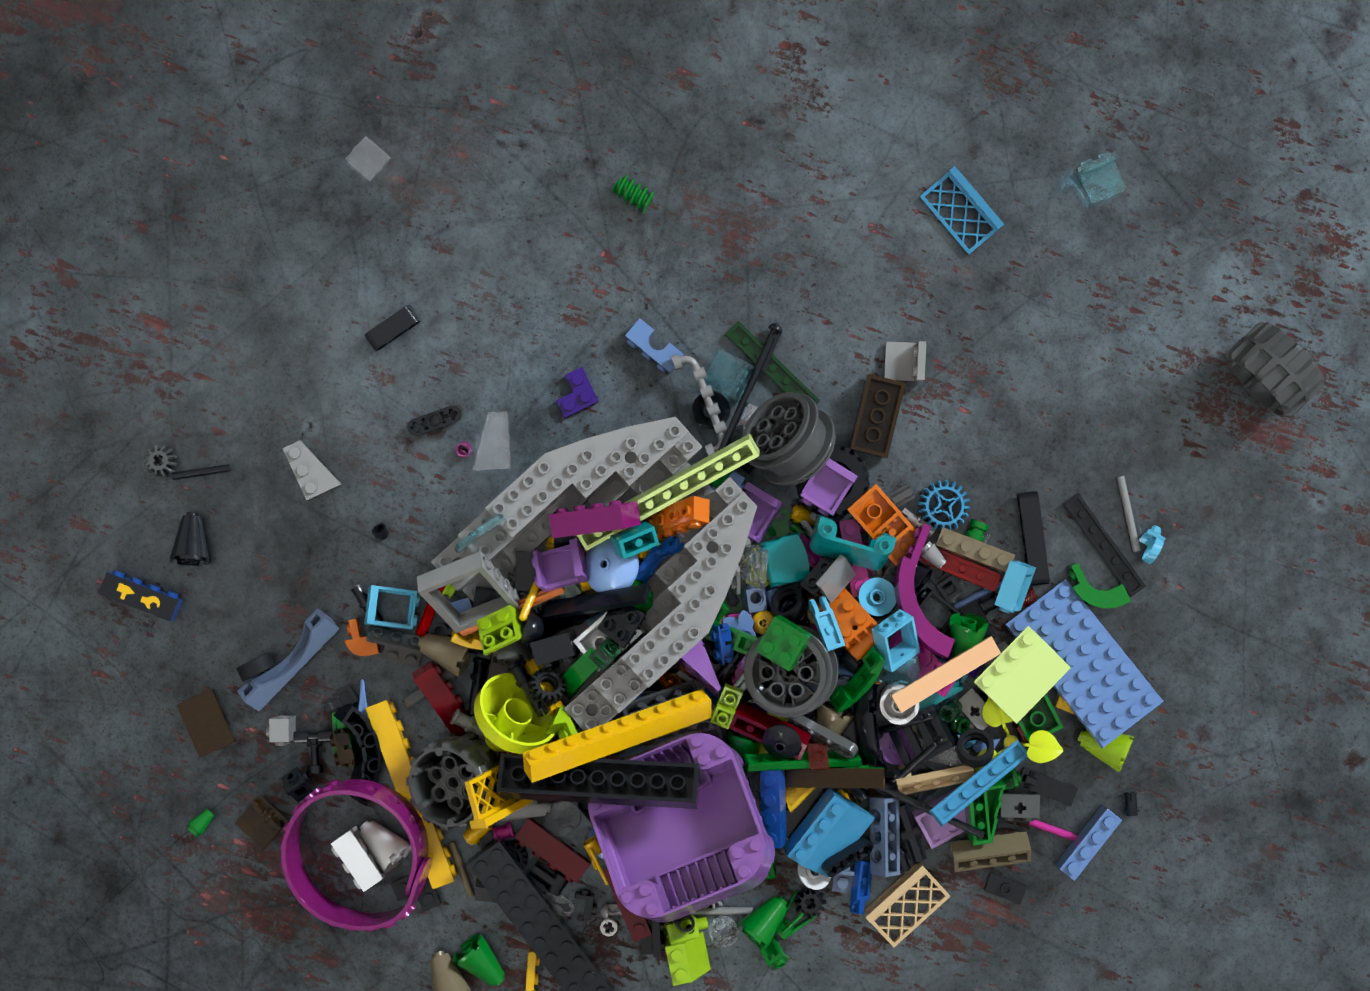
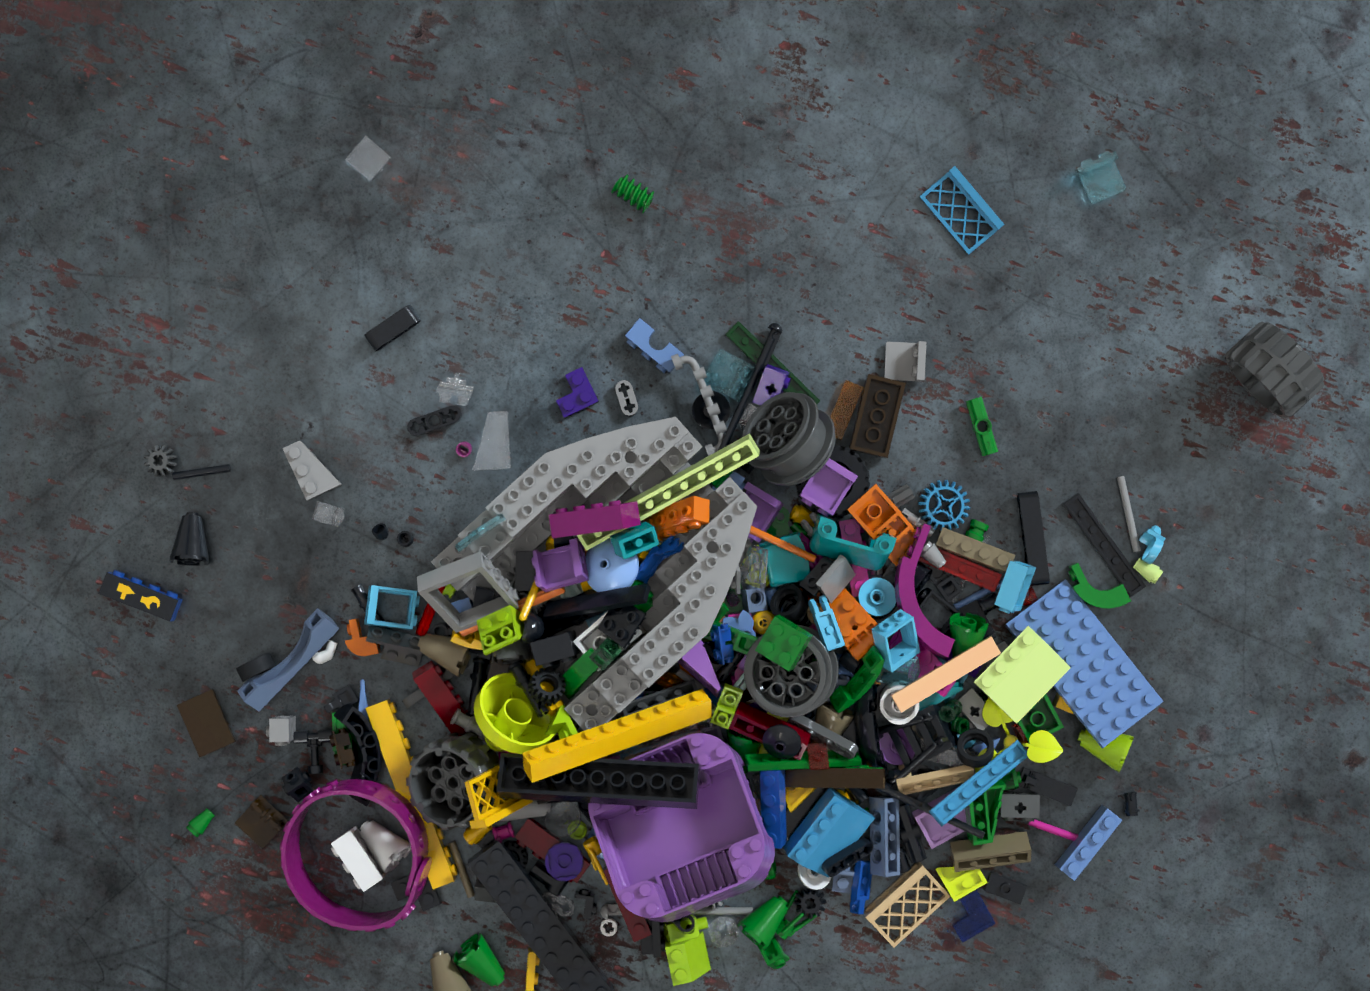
none -> clear bracket [312,501,344,527]
none -> white arm [312,640,338,664]
none -> black hinge [397,531,414,547]
none -> clear hips [437,373,474,406]
none -> dark purple tile [545,842,584,881]
none -> lime plate [568,820,587,840]
none -> light grey beam [615,380,638,416]
none -> orange bar [749,526,816,563]
none -> brick [753,364,791,405]
none -> clear orange tile [830,380,863,440]
none -> neon yellow wing [935,867,988,902]
none -> clear blue plate [952,890,996,943]
none -> green piece [966,397,998,456]
none -> yellowish green cone [1133,558,1163,584]

